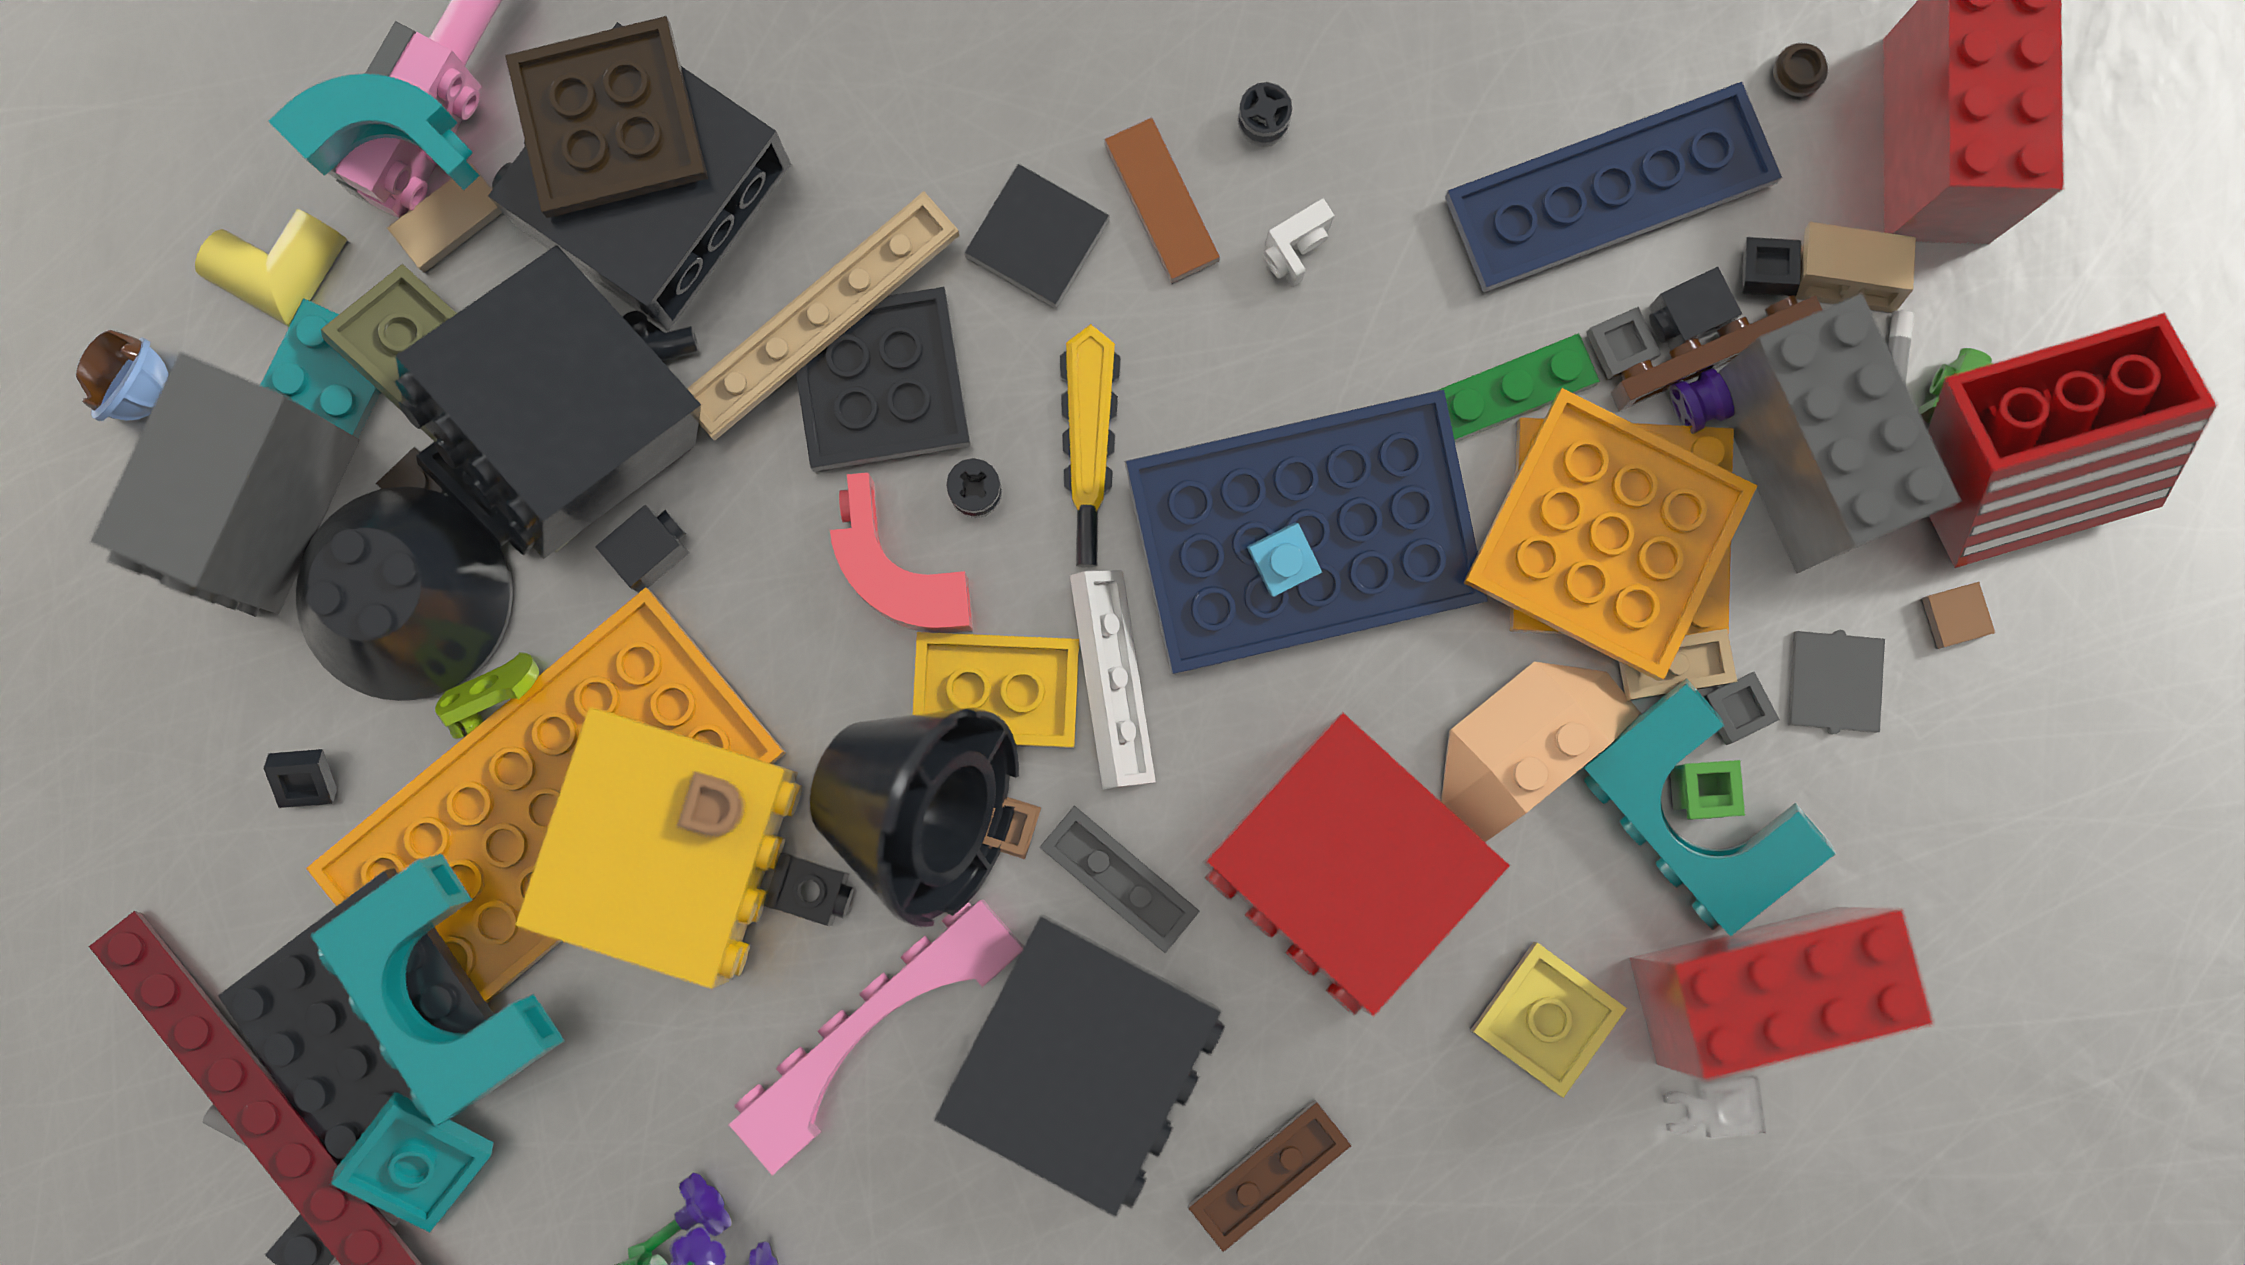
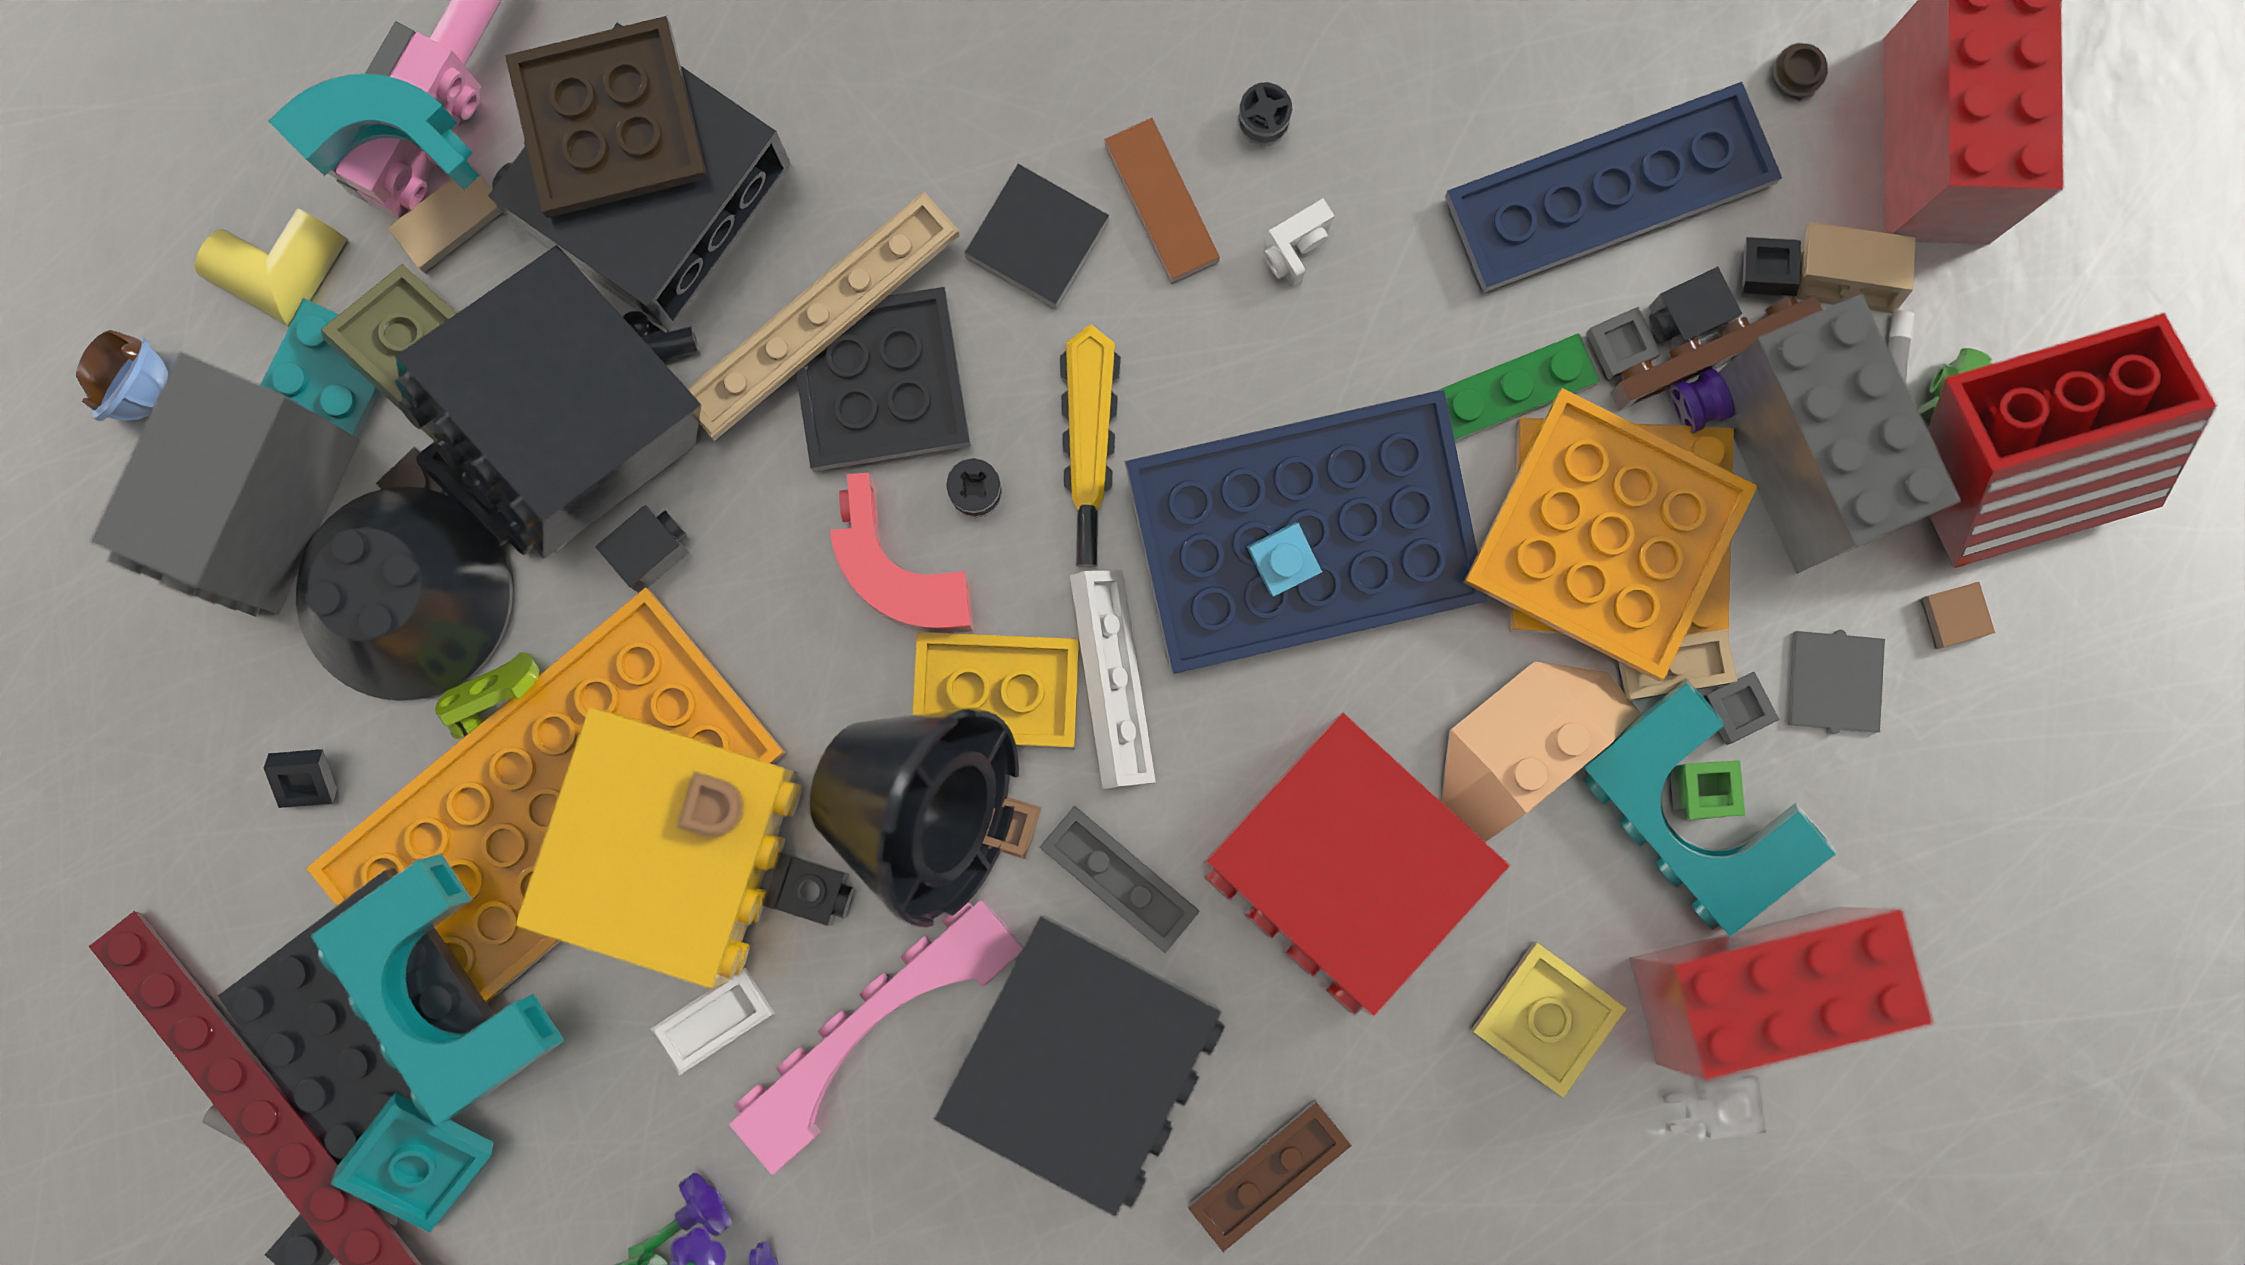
none -> white tile [650,968,775,1075]

